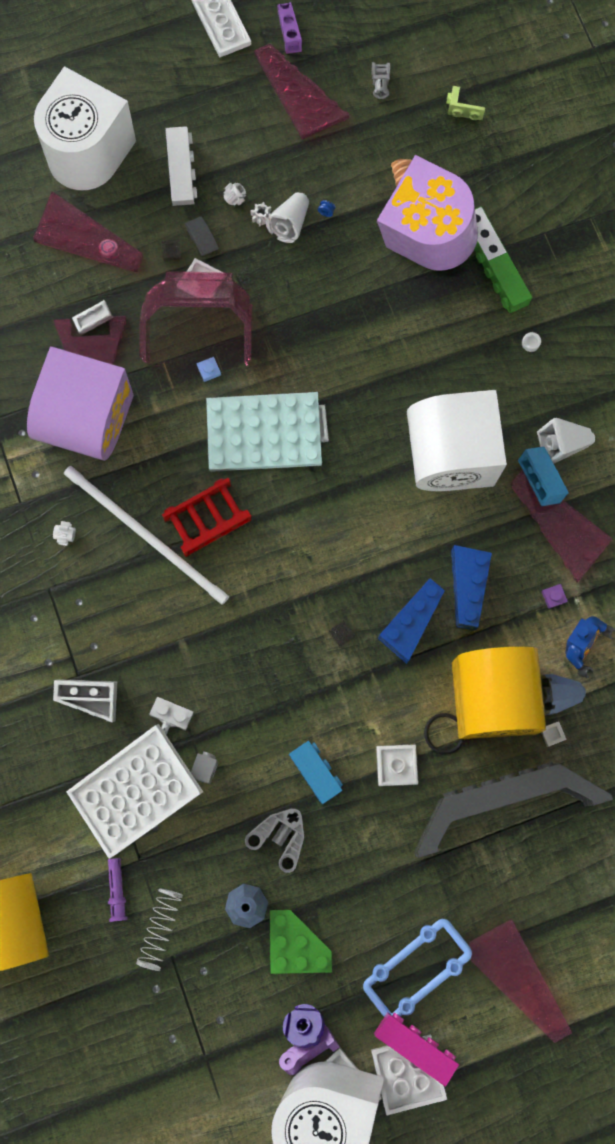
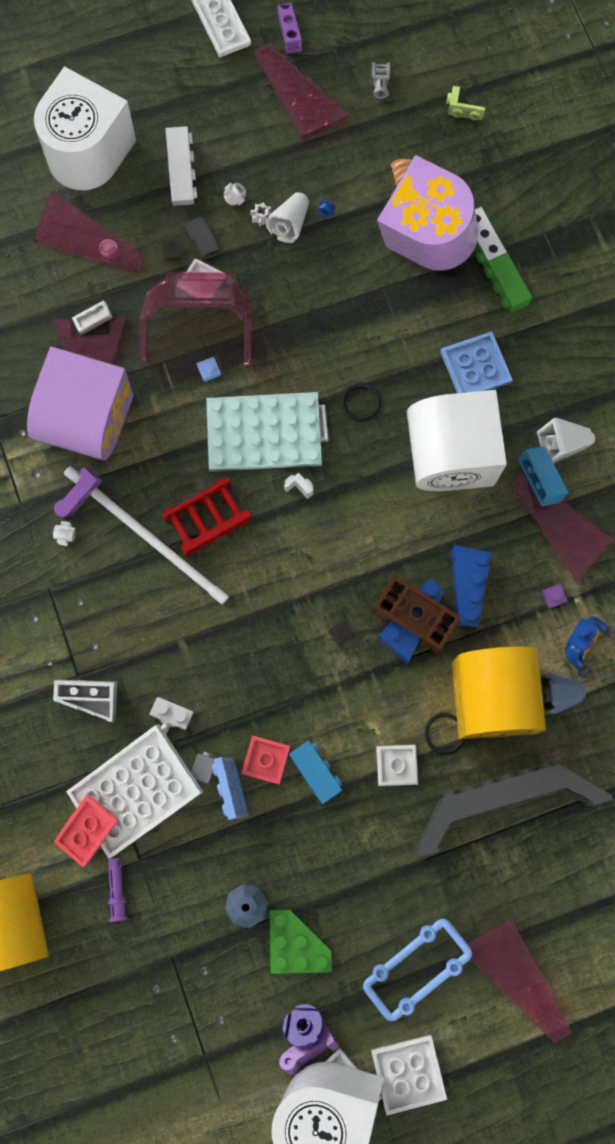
white piece [136,888,183,971] -> none
light grey connector [245,809,304,873] -> none
dark pink brick [374,1012,459,1087] -> none
white tile [522,332,541,352] -> none
white plate [541,721,567,747] -> none
none -> medium lavender leg [54,467,102,517]
none -> coral plate [54,794,119,867]
none -> light blue plate [212,757,248,820]
none -> coral plate [241,735,290,785]
none -> white bracket [284,473,314,499]
none -> black tyre [341,383,381,420]
none -> reddish brown plate [371,575,461,653]
none -> light blue plate [440,331,513,393]

